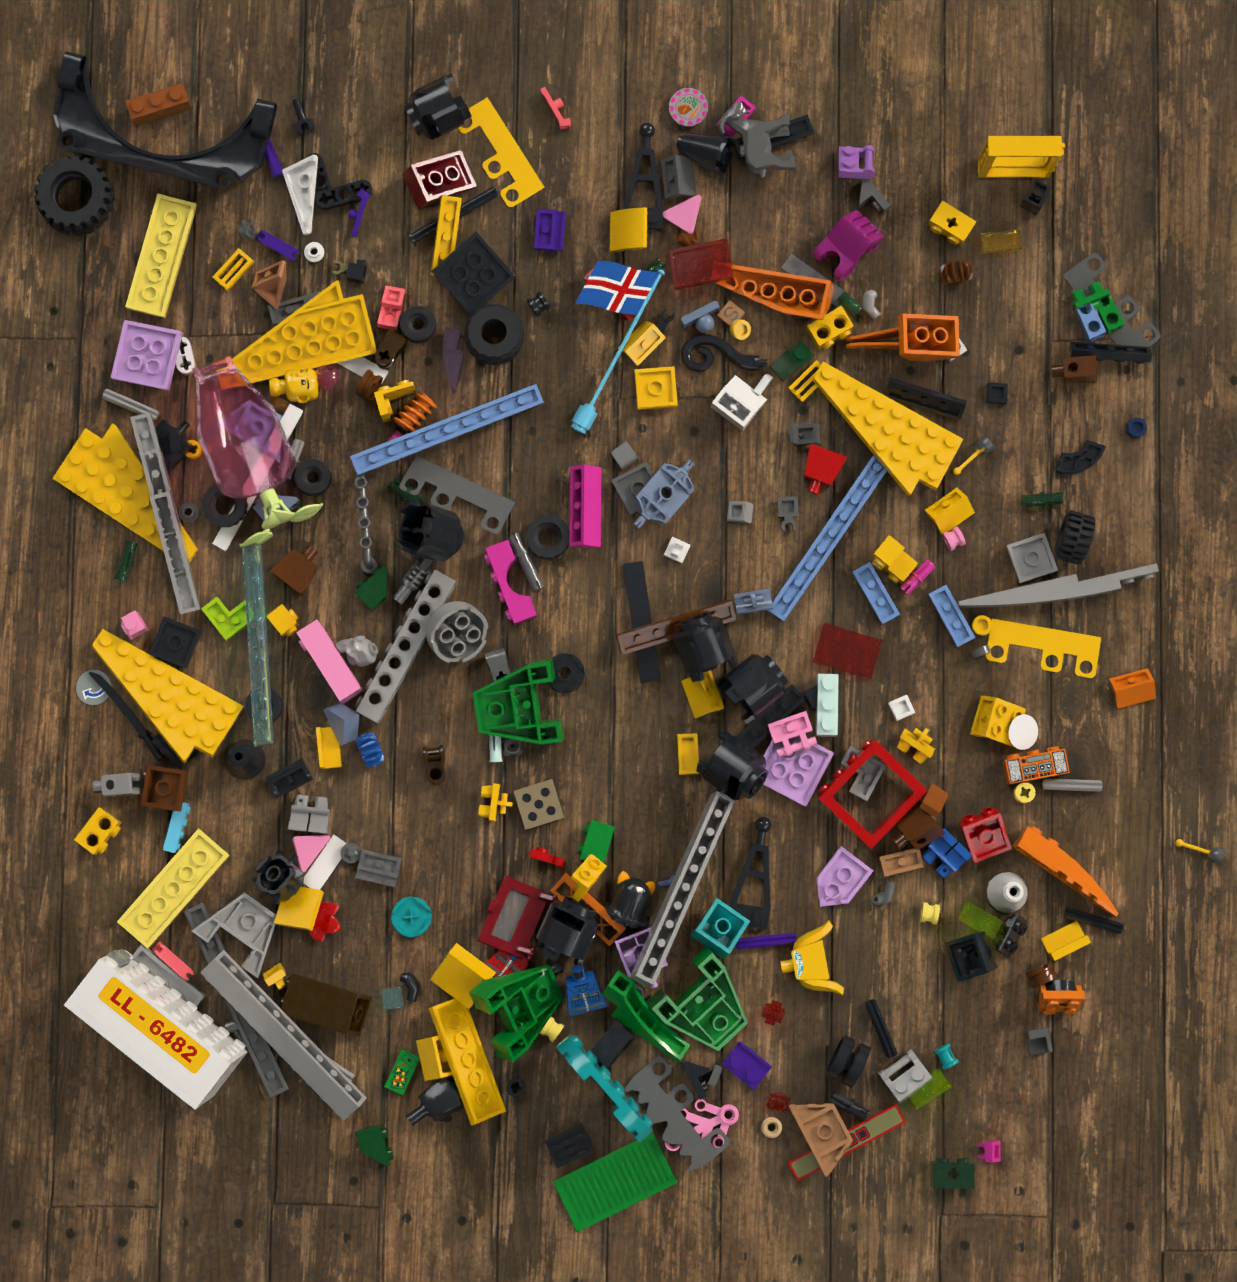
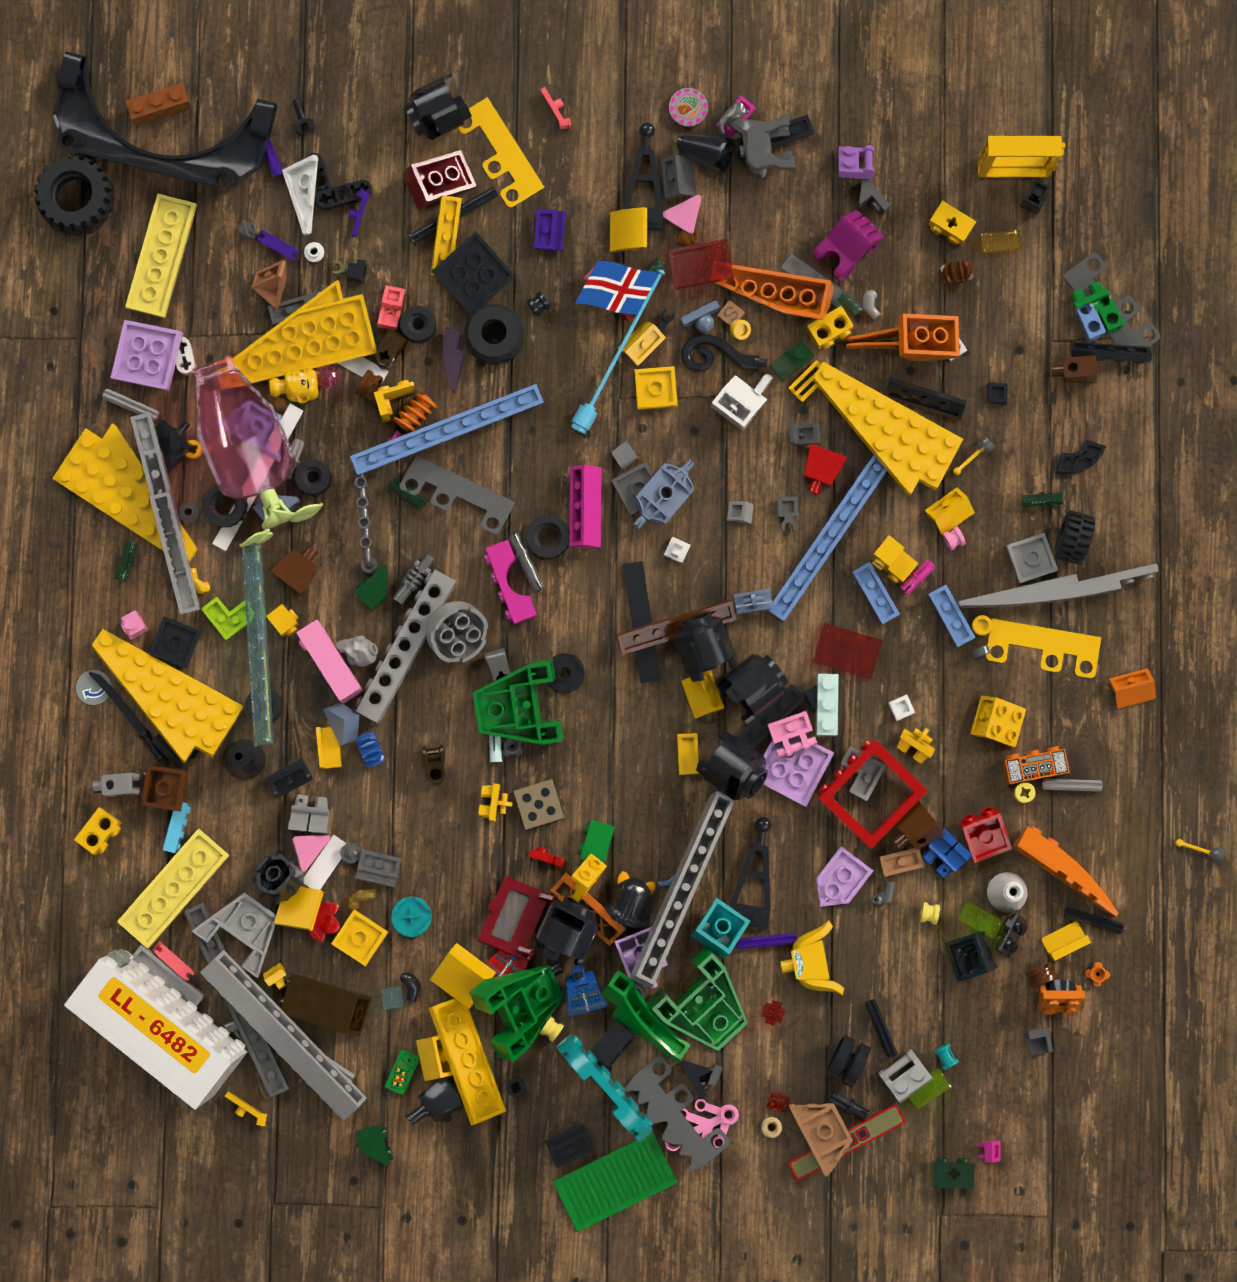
yellow tile [212,248,254,291] -> none
black piece [394,501,464,562] -> none
dark purple plate [722,1041,772,1090] -> none
dark orange tile [919,783,949,818] -> none
white sticker [1009,714,1038,750] -> none
dark blue tile [1126,418,1147,439] -> none
none -> yellow arm [191,568,210,594]
none -> yellow piece [225,1091,267,1126]
none -> yellow plate [331,909,388,966]
none -> clear yellow arm [347,889,376,910]
none -> orange plate [1085,962,1110,987]

